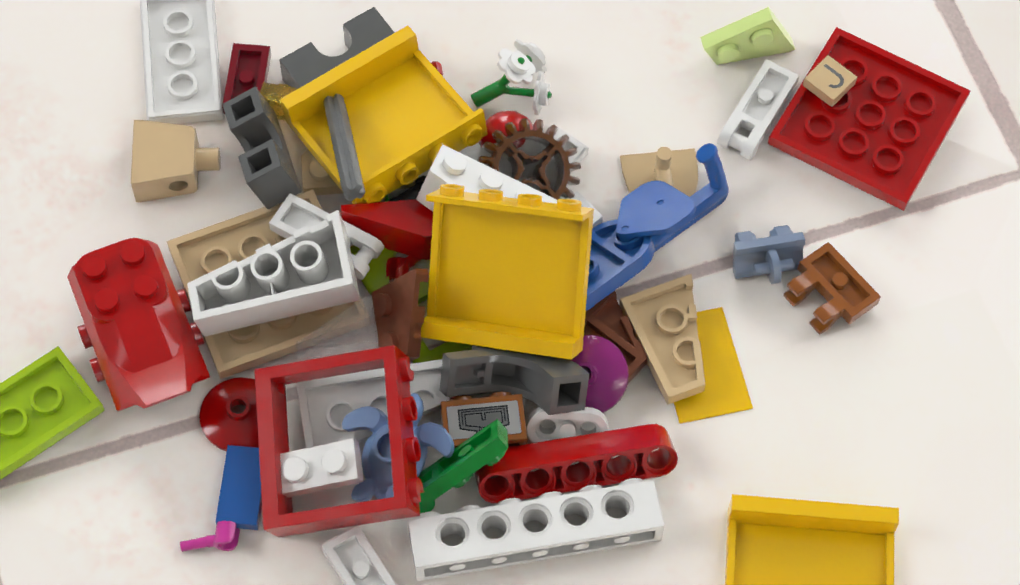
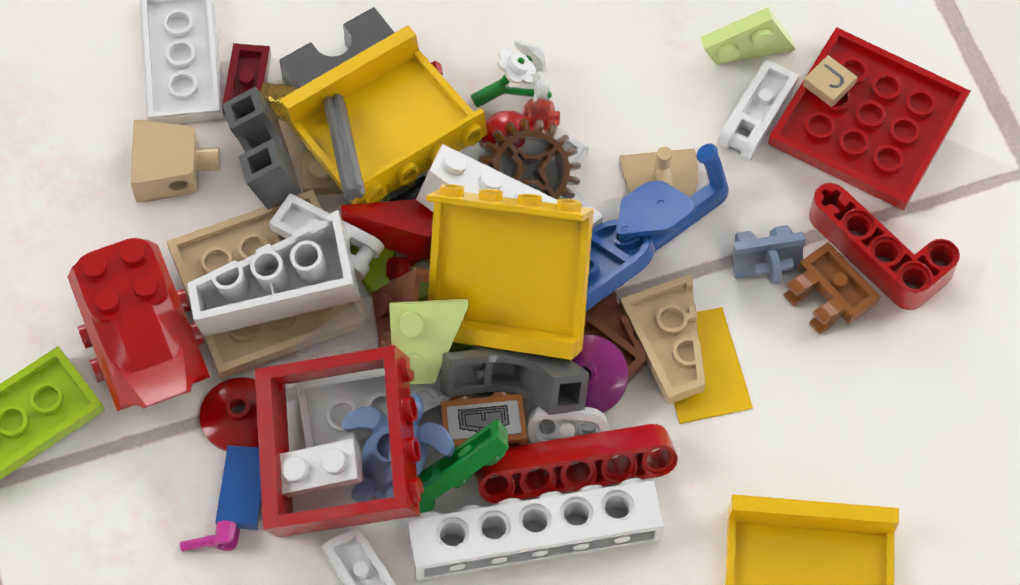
none -> yellowish green wing [389,299,468,385]
none -> clear red piece [522,98,560,132]
none -> red beam [808,183,960,310]

